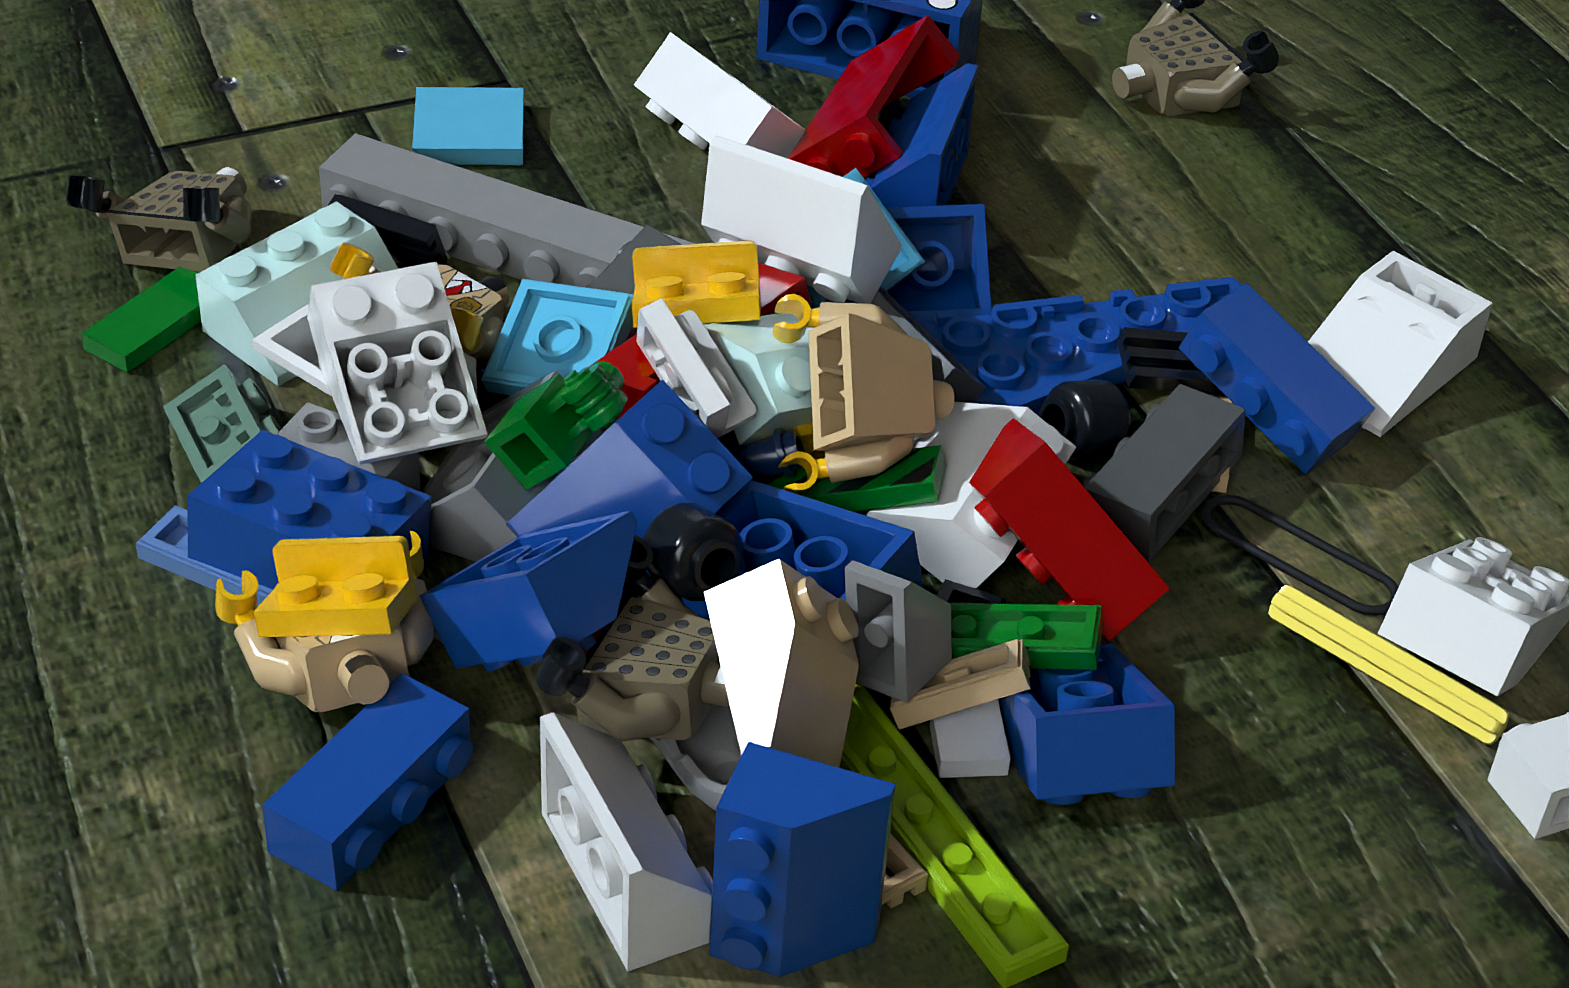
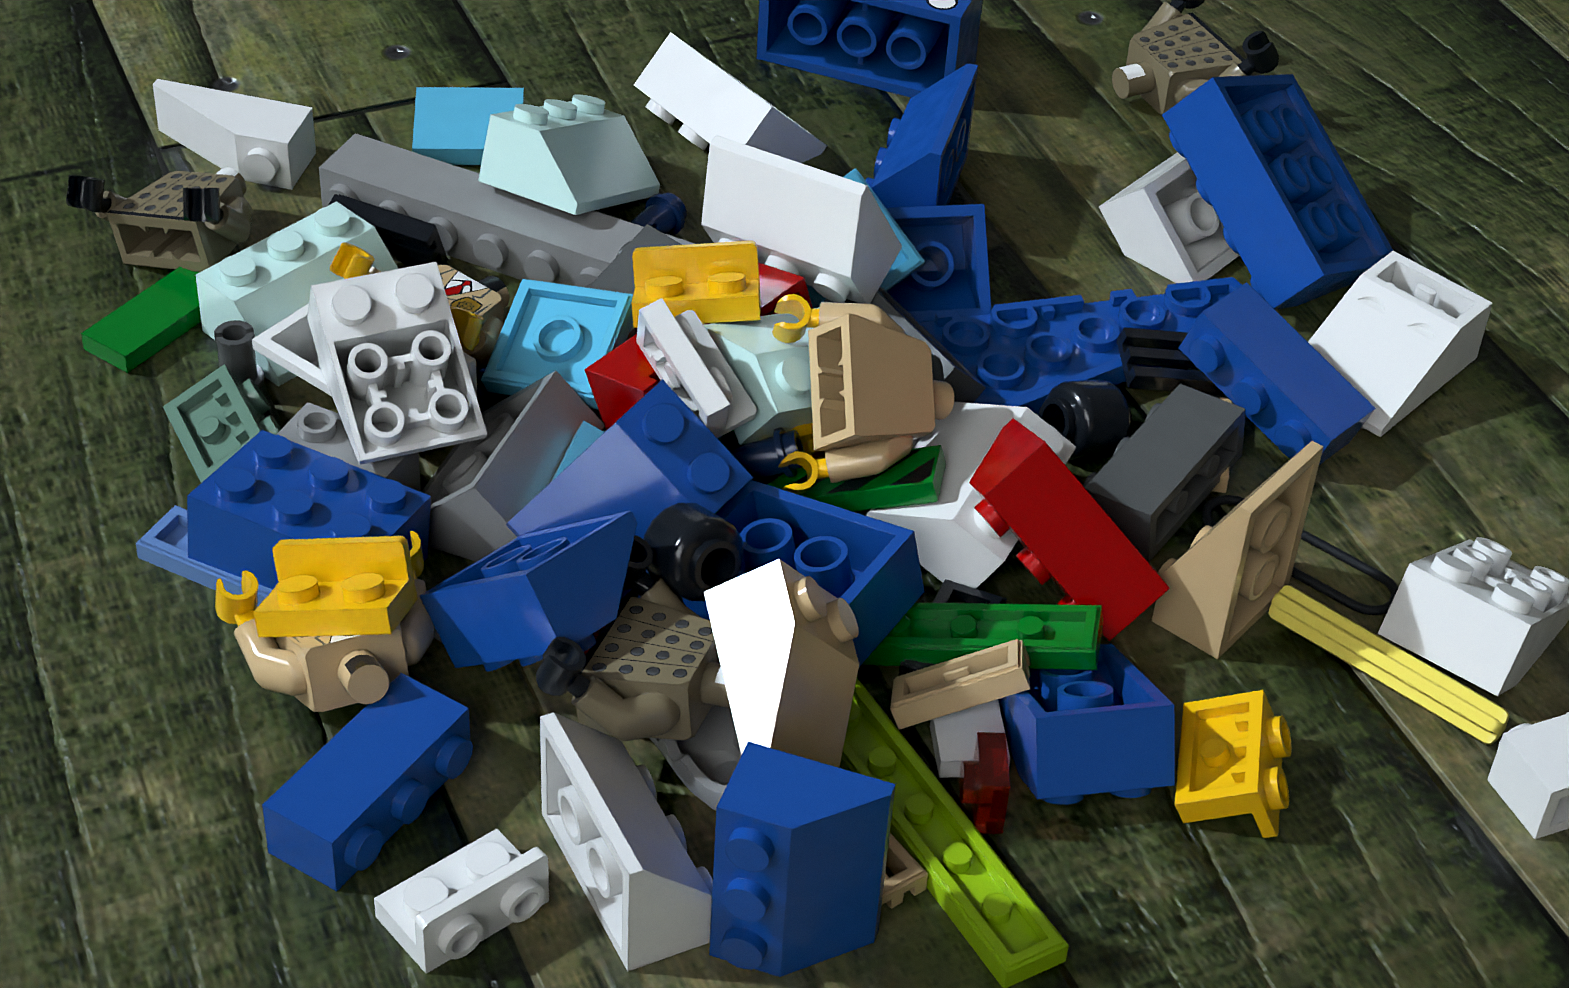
green brick [484,361,628,490] -> none
red panel [787,15,960,178] -> none
light grey slope [845,560,952,703] -> none
none -> white slope [153,79,316,190]
none -> dark grey pin [214,320,264,388]
none -> white bracket [374,829,549,974]
none -> light aqua slope [478,95,660,215]
none -> dark blue pin [631,193,687,235]
none -> clear red plate [959,732,1010,834]
none -> white slope [1099,152,1240,283]
none -> tan slope [1152,441,1323,659]
none -> blue slope [1162,74,1394,310]
none -> yellow bracket [1174,690,1292,838]

